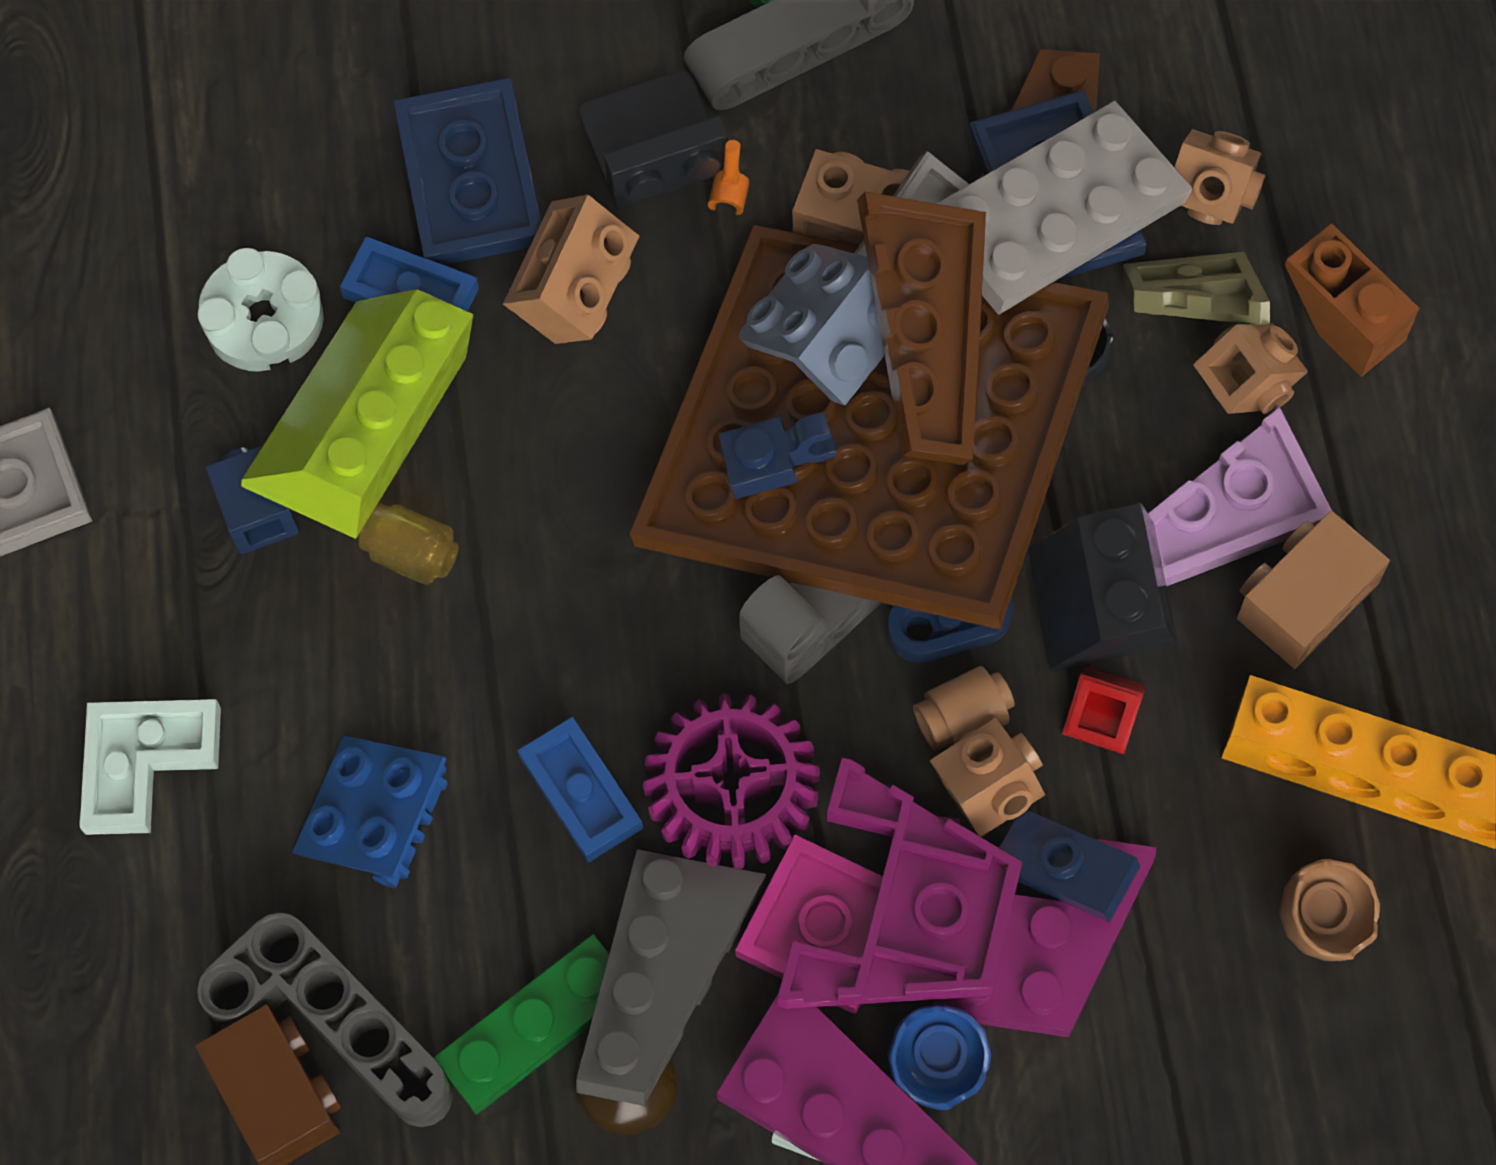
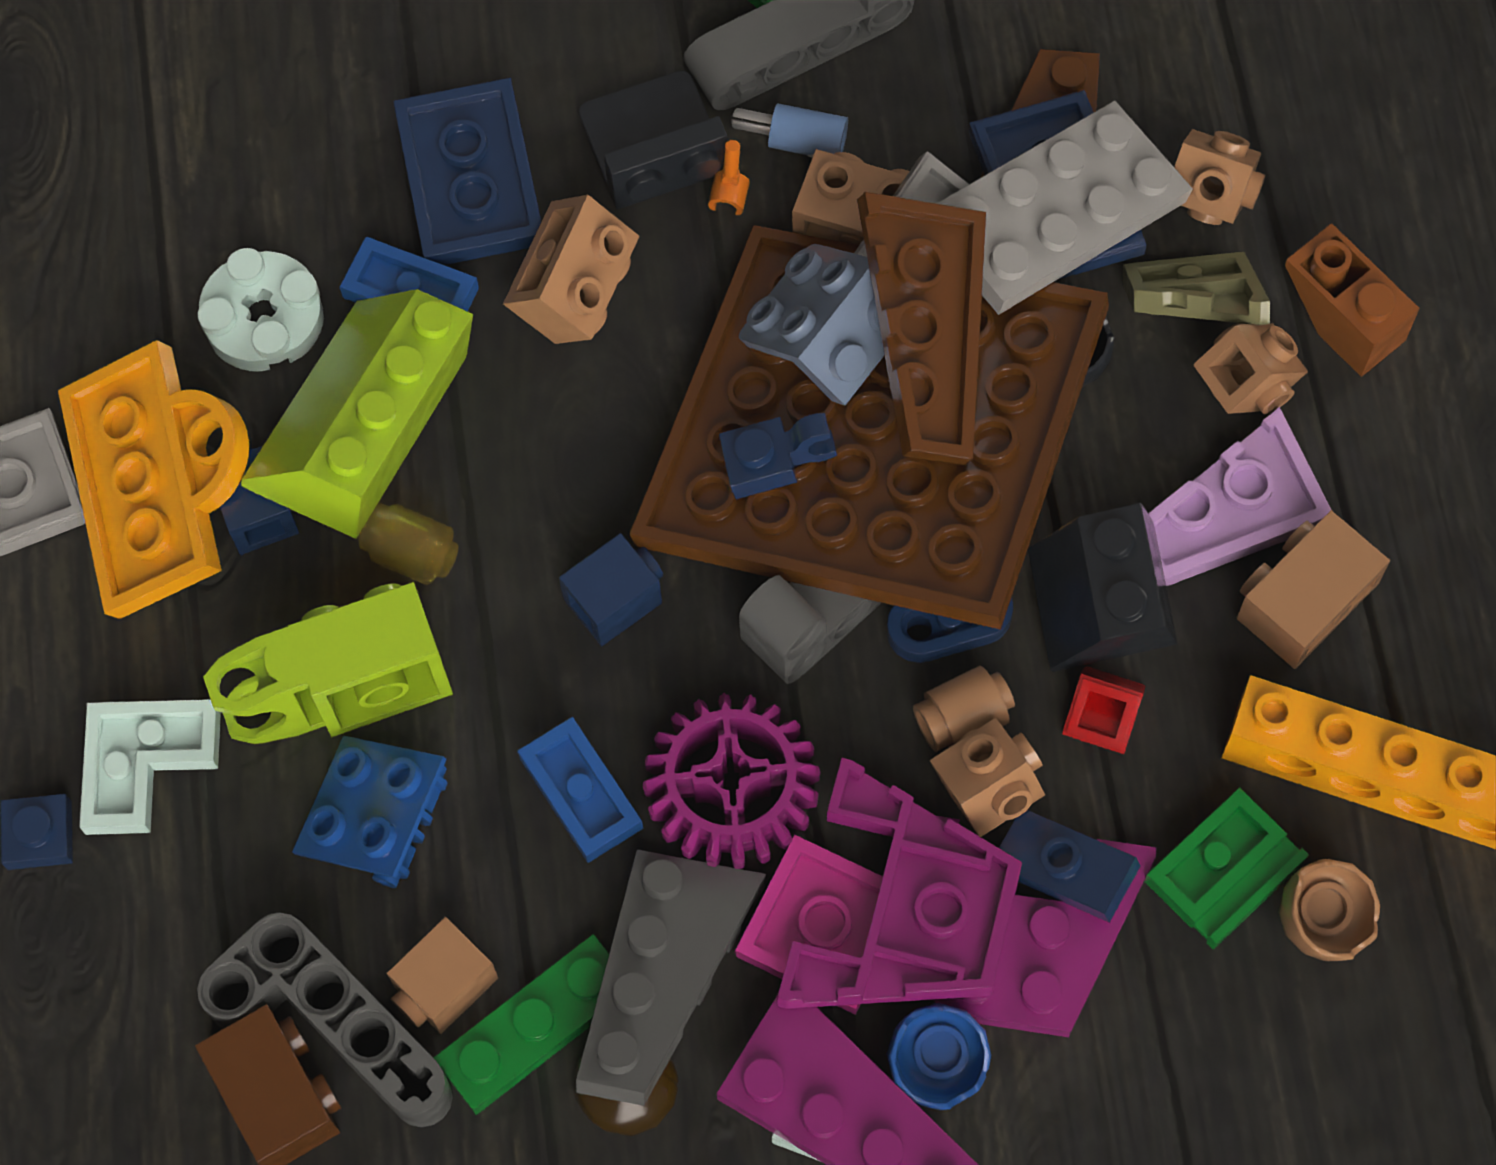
none -> dark blue plate [1,794,73,870]
none -> light orange plate [58,340,249,619]
none -> lime brick [203,582,453,744]
none -> medium nougat brick [387,917,498,1034]
none -> dark blue brick [559,533,663,647]
none -> medium blue piece [732,103,848,157]
none -> green plate [1144,788,1309,950]

